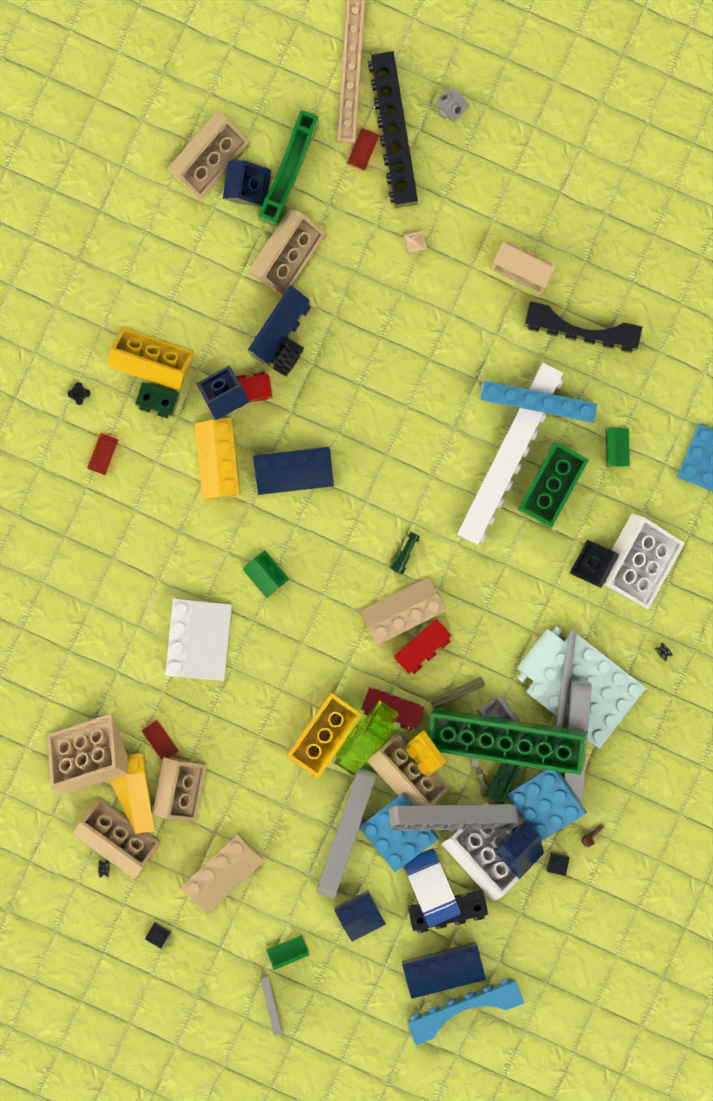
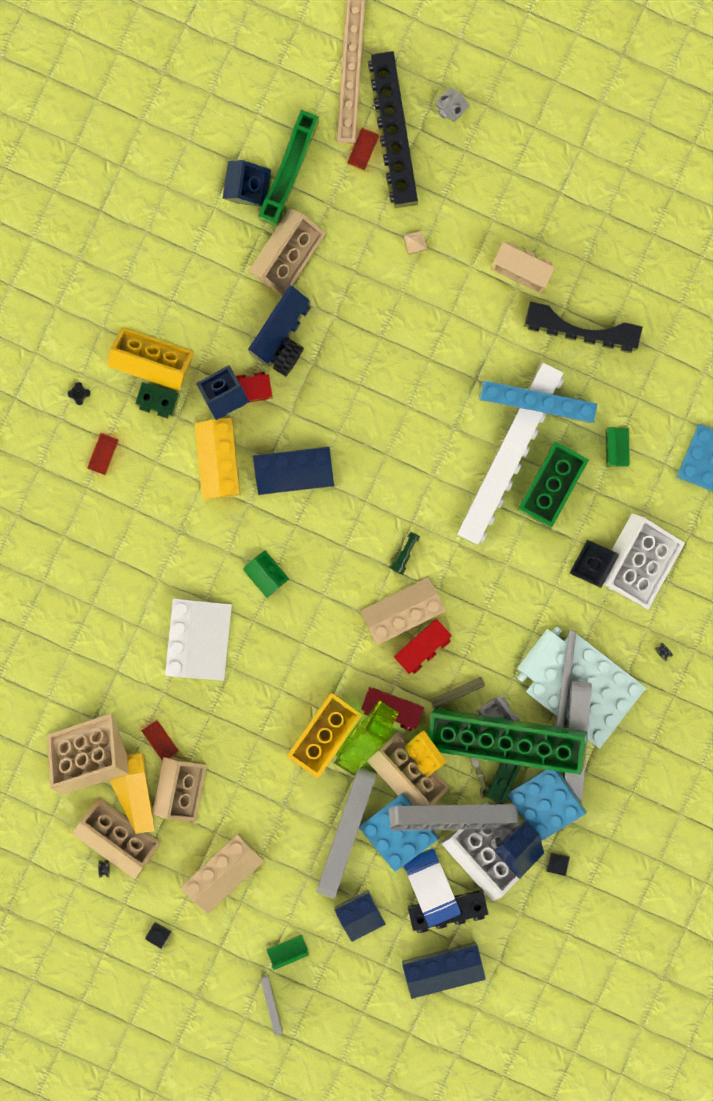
tan slope [167,112,249,199] -> none
dark azure arch [407,977,524,1045] -> none
reddish brown hand [582,824,604,847] -> none

